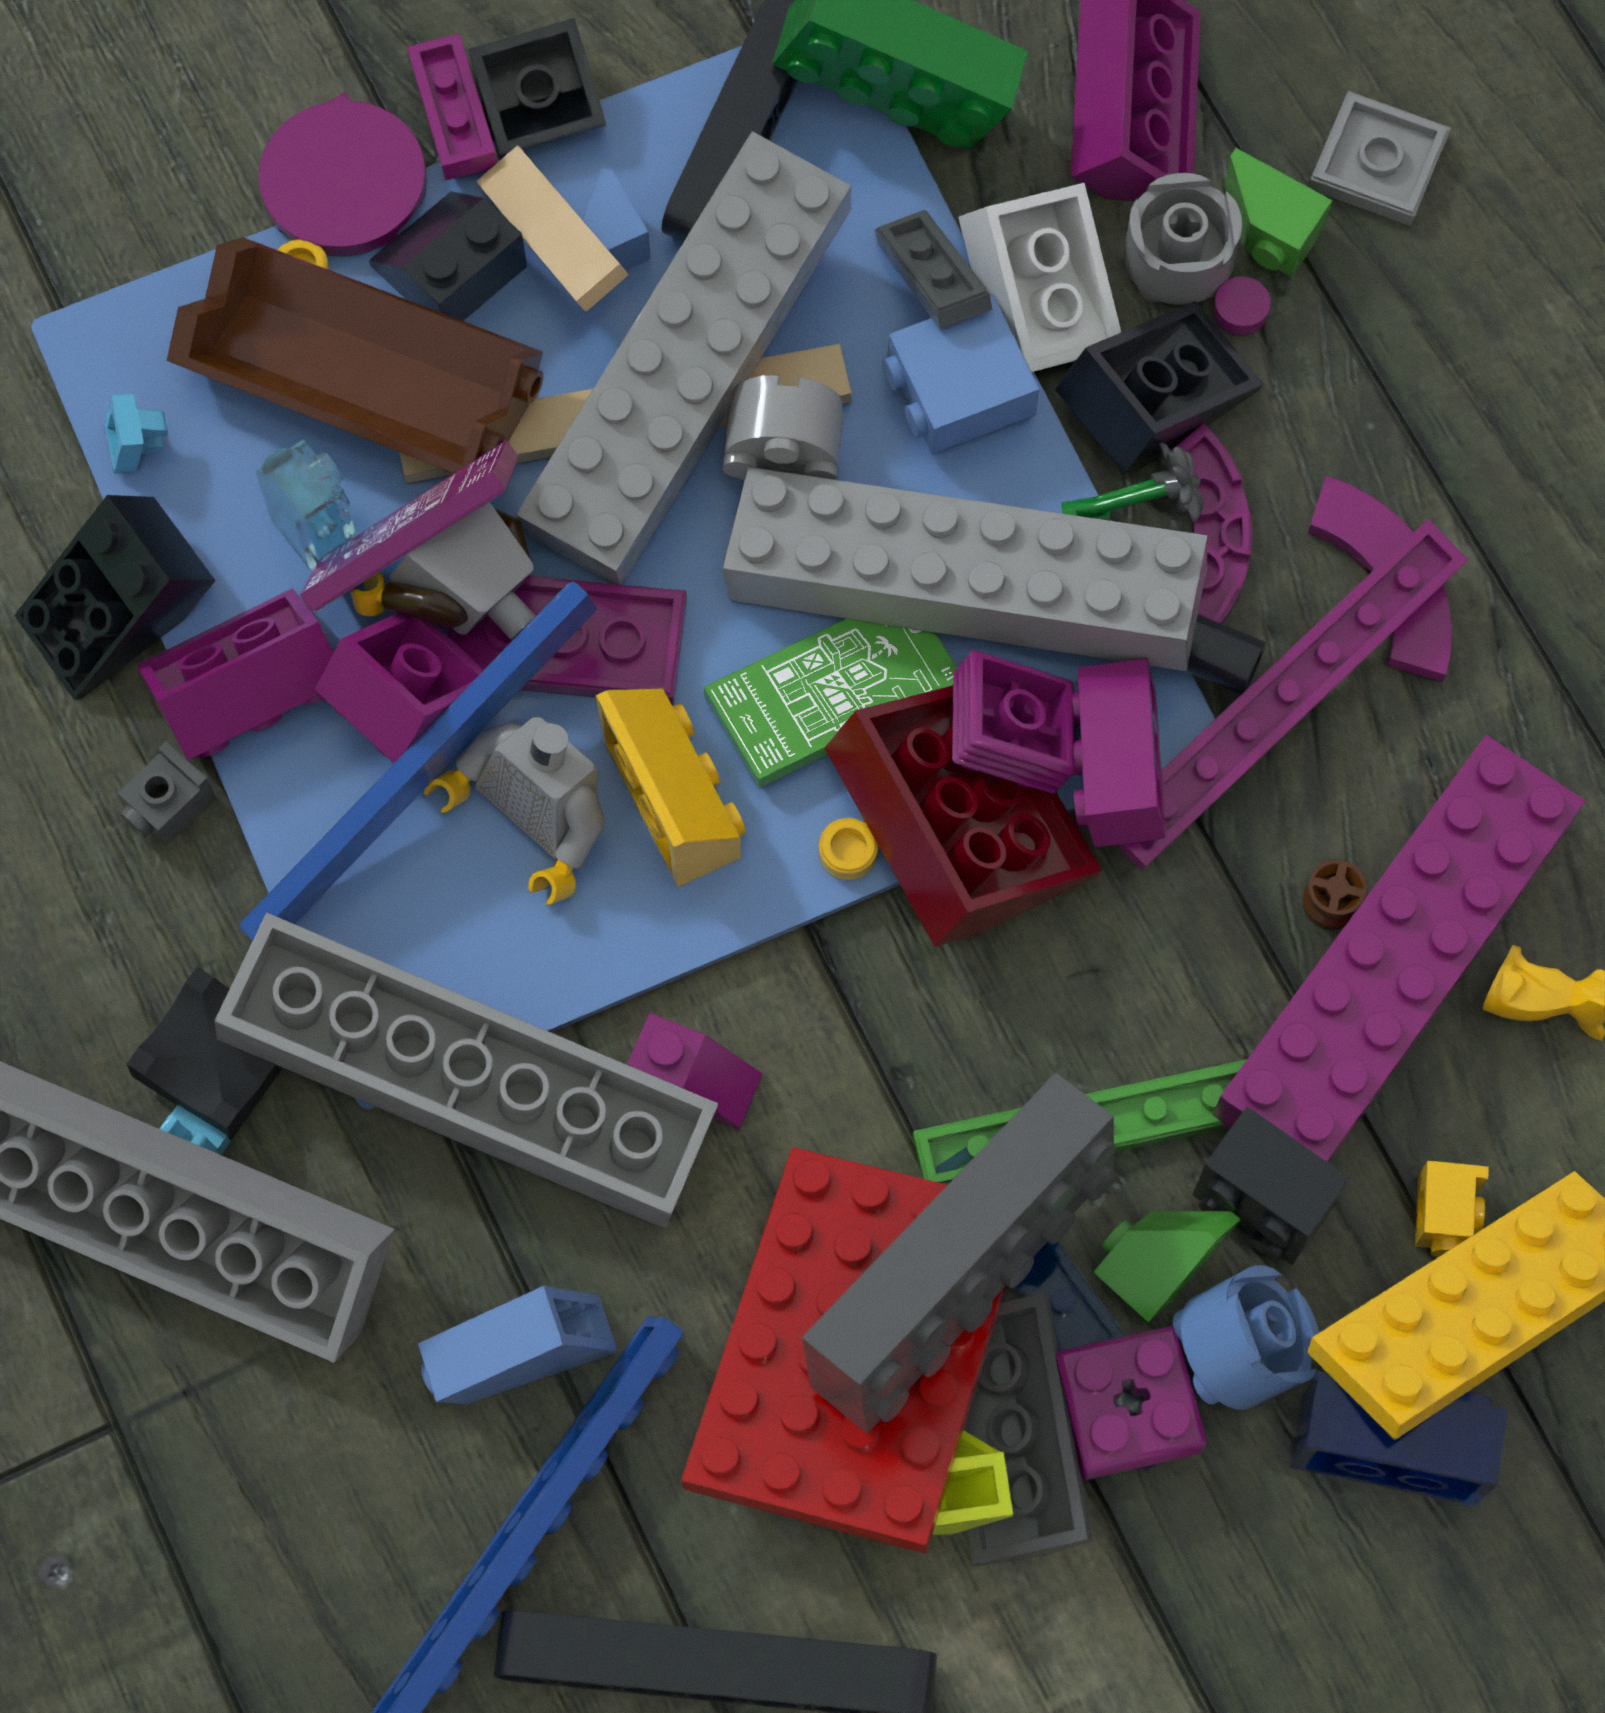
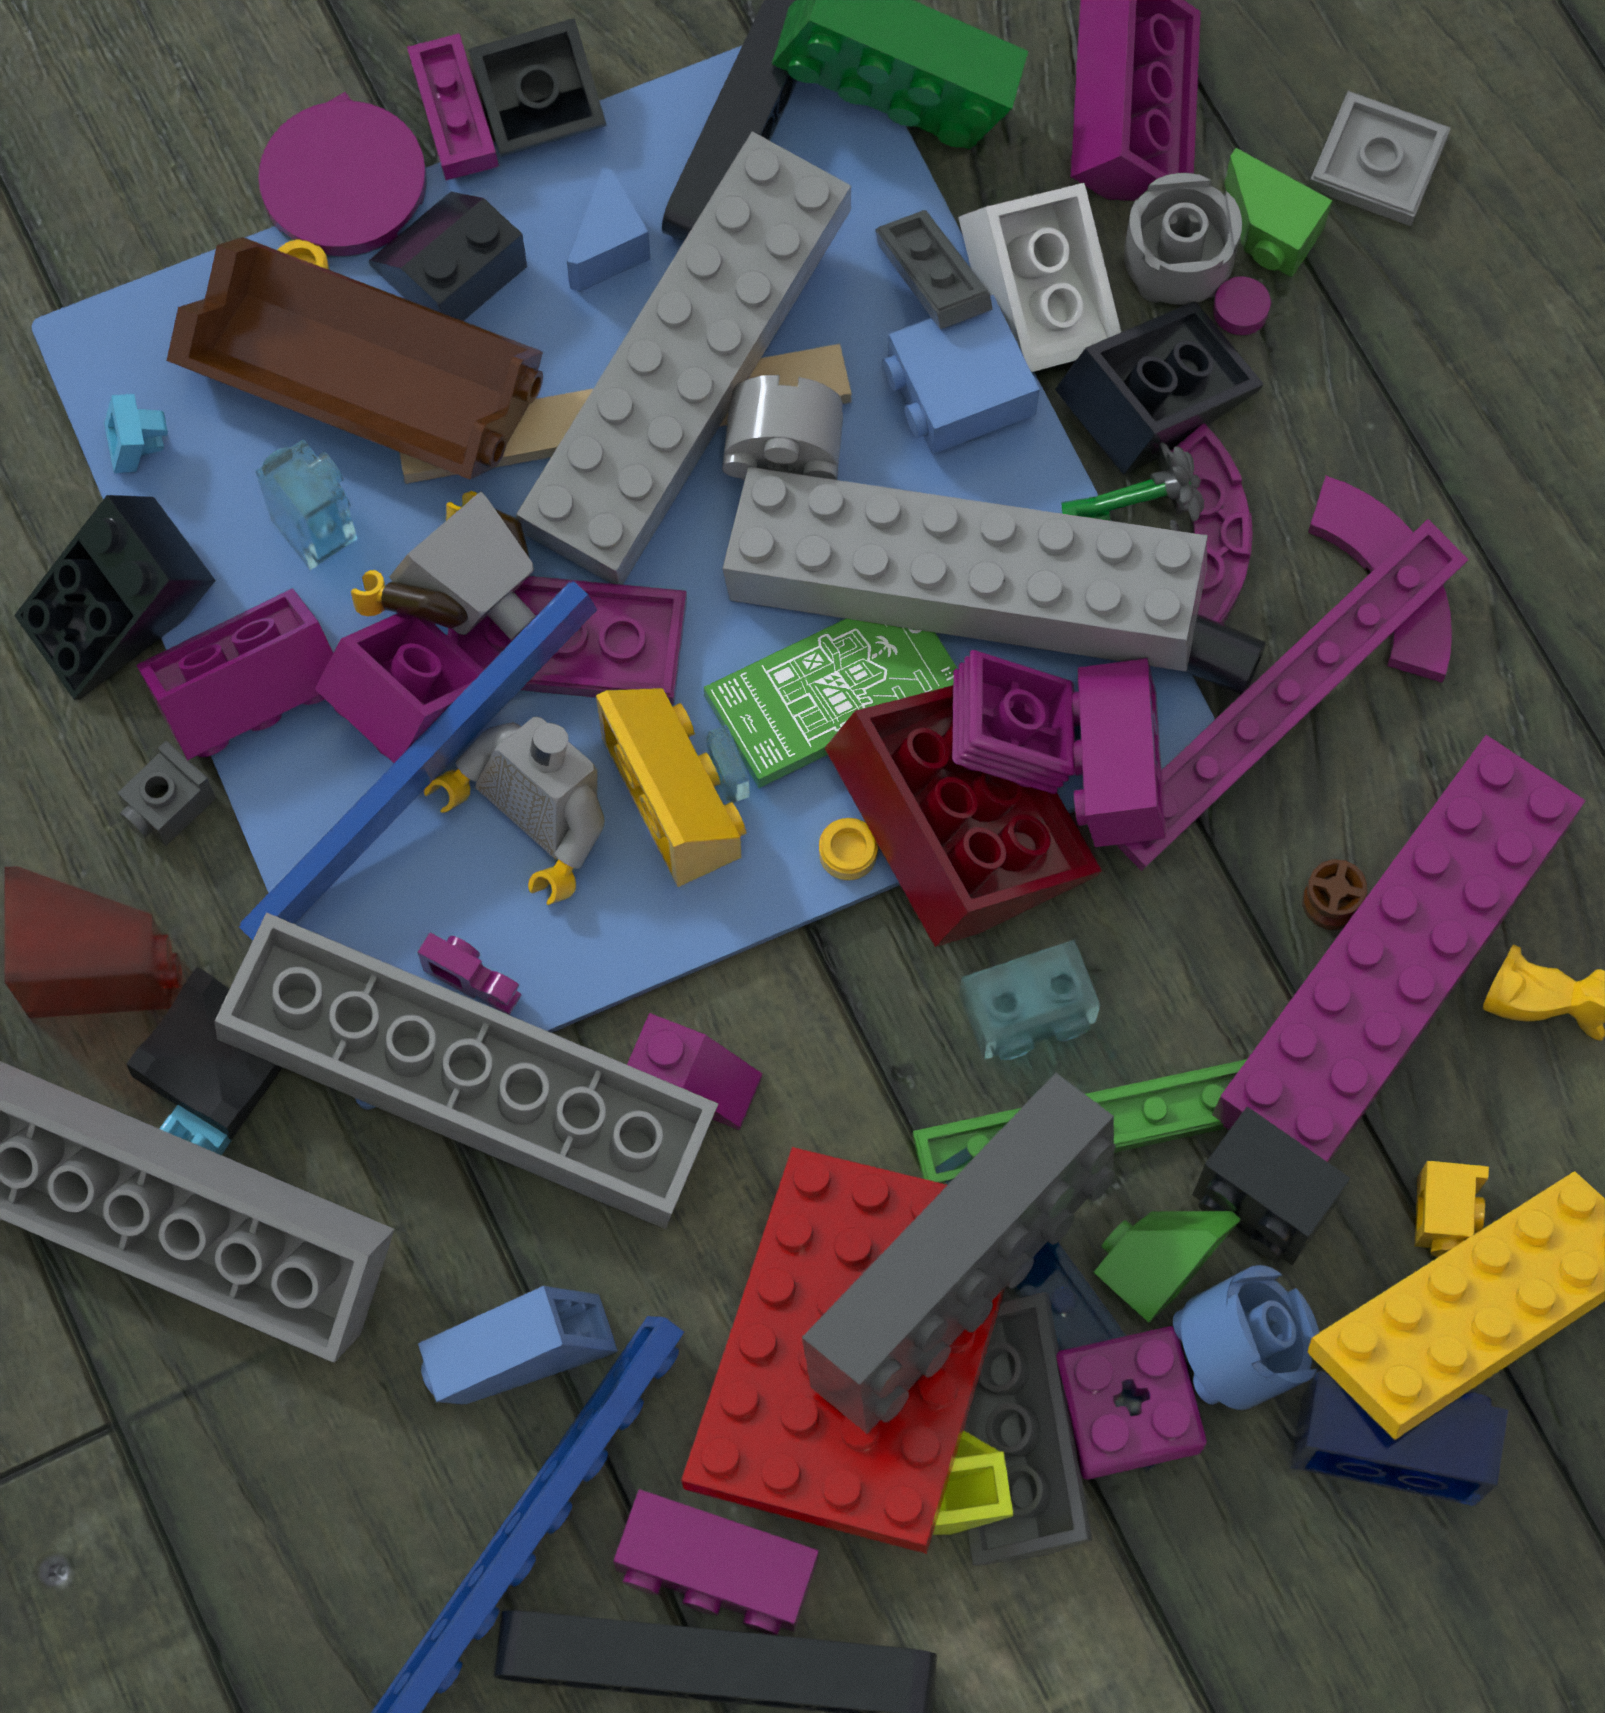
magenta tile [300,440,518,611] -> none
tan tile [476,145,629,312] -> none
none -> clear red slope [5,866,182,1018]
none -> magenta plate [417,932,522,1015]
none -> magenta brick [613,1489,819,1636]
none -> clear light blue tile [706,725,750,803]
none -> clear light blue brick [959,939,1100,1060]

